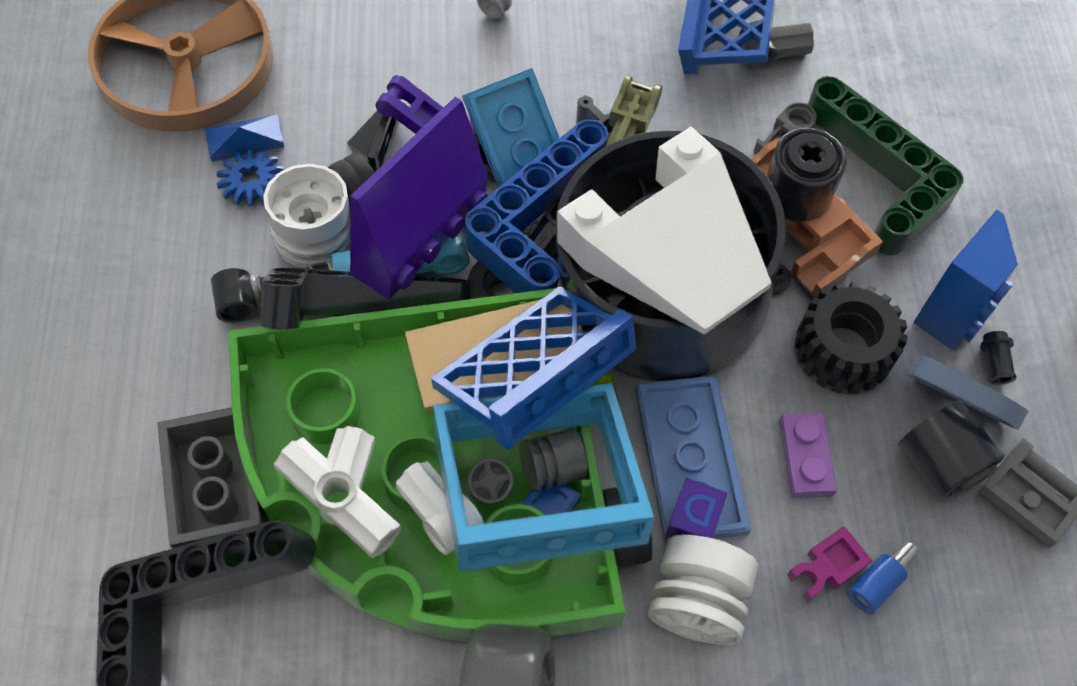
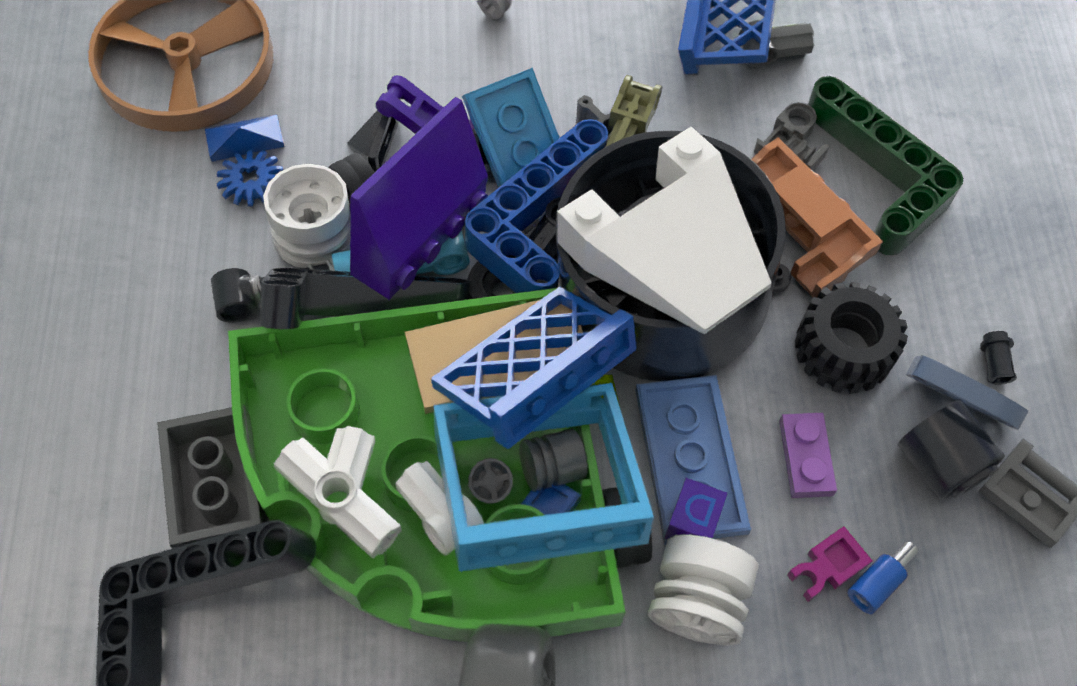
black piece [767,128,847,222] -> none
blue wedge [913,209,1018,351] -> none

